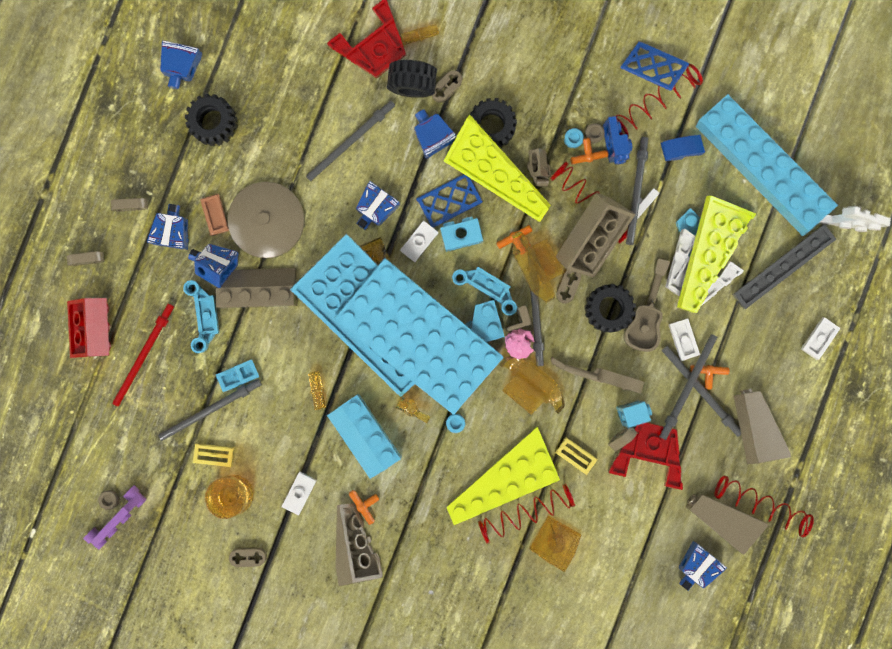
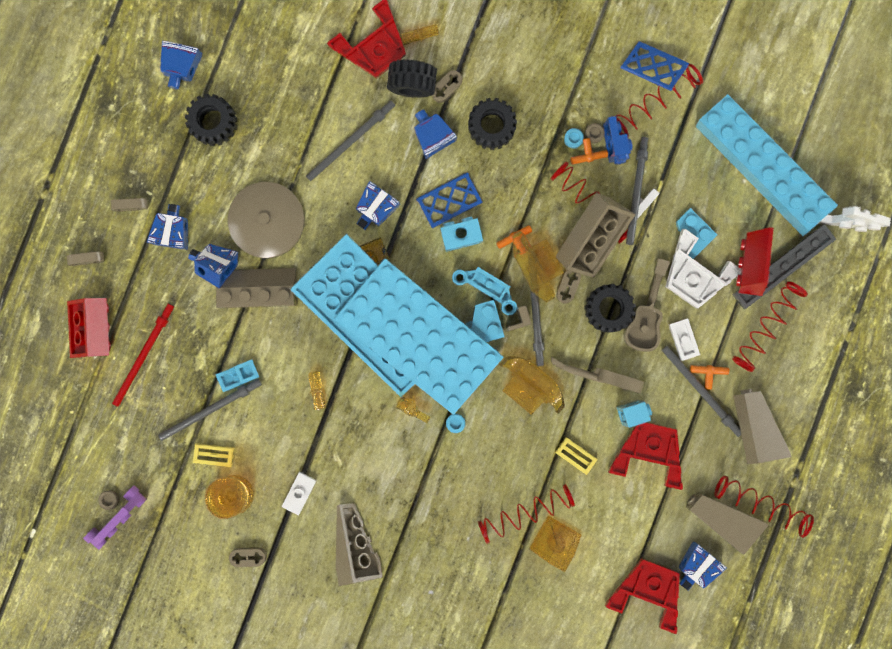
medium azure plate [183,280,220,353] -> none
nougat tile [200,194,229,236] -> none
medium azure slope [327,394,401,479] -> none
orange piece [349,490,379,525] -> none
white plate [400,221,439,262] -> none
neon yellow wing [444,115,551,222] -> none
neon yellow wing [447,427,560,525] -> none
bright pink piece [505,329,535,359] -> none
dark tan piece [527,148,551,187] -> none
dark tan beam [608,427,638,451] -> none
dark grey bar [659,334,718,440] -> none
blue slope [661,135,705,161] -> none
neon yellow wing [677,196,756,313] -> none
white plate [801,317,840,360] -> none
none -> red wing [605,558,680,634]
none -> red piece [732,281,808,372]
none -> red slope [736,227,774,296]

